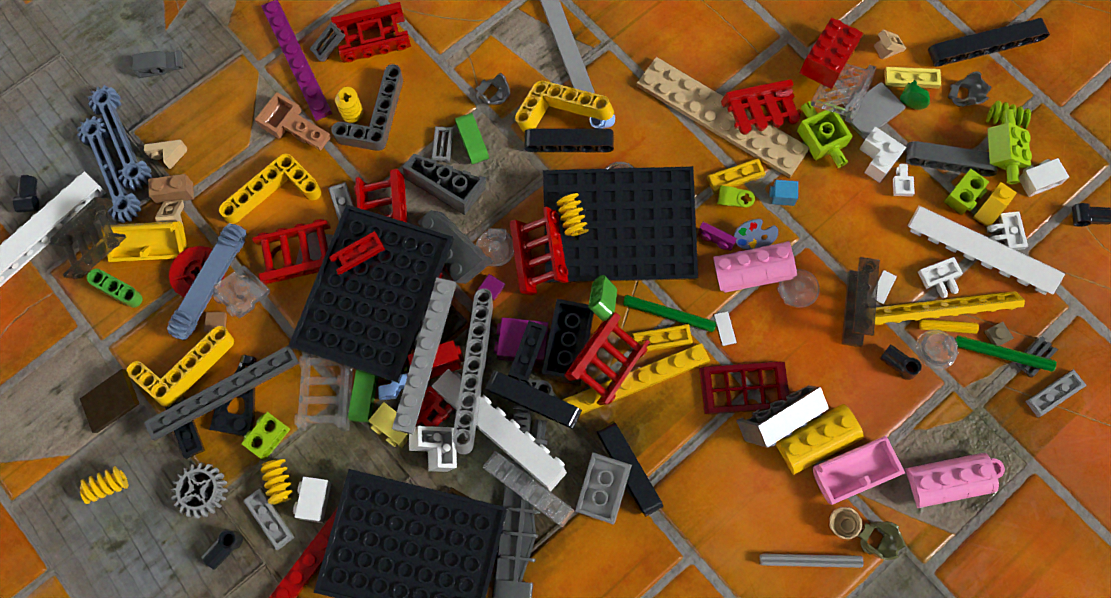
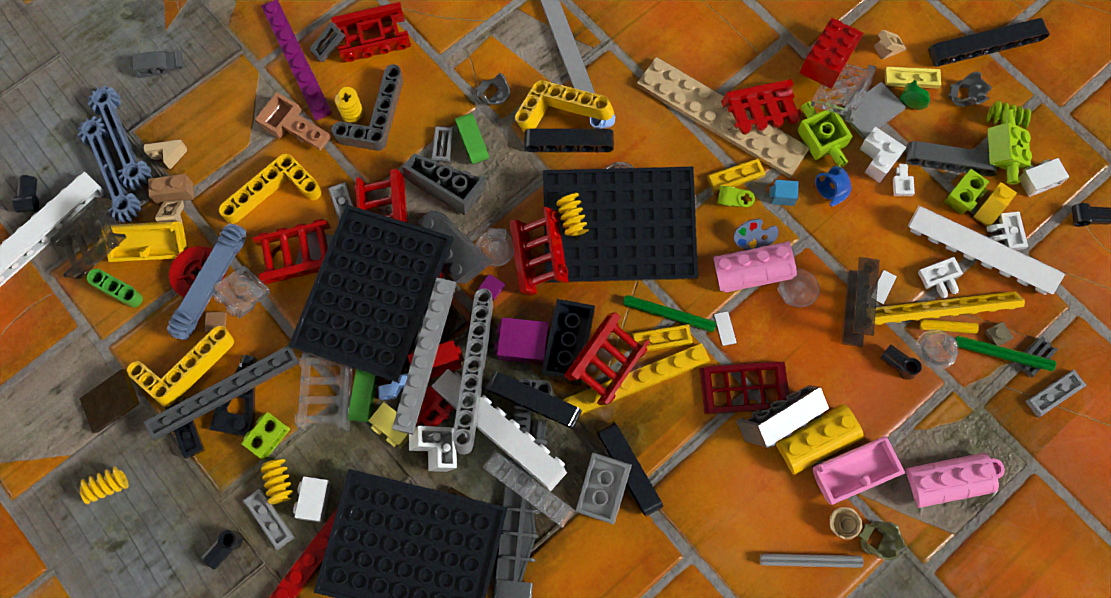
light grey gear [171,463,228,519] -> none
red hinge [329,231,385,275] -> none
black plate [508,320,547,383] -> none
bright green beam [589,275,617,321] -> none
magenta plate [697,222,737,251] -> none
none -> blue piece [815,166,852,207]

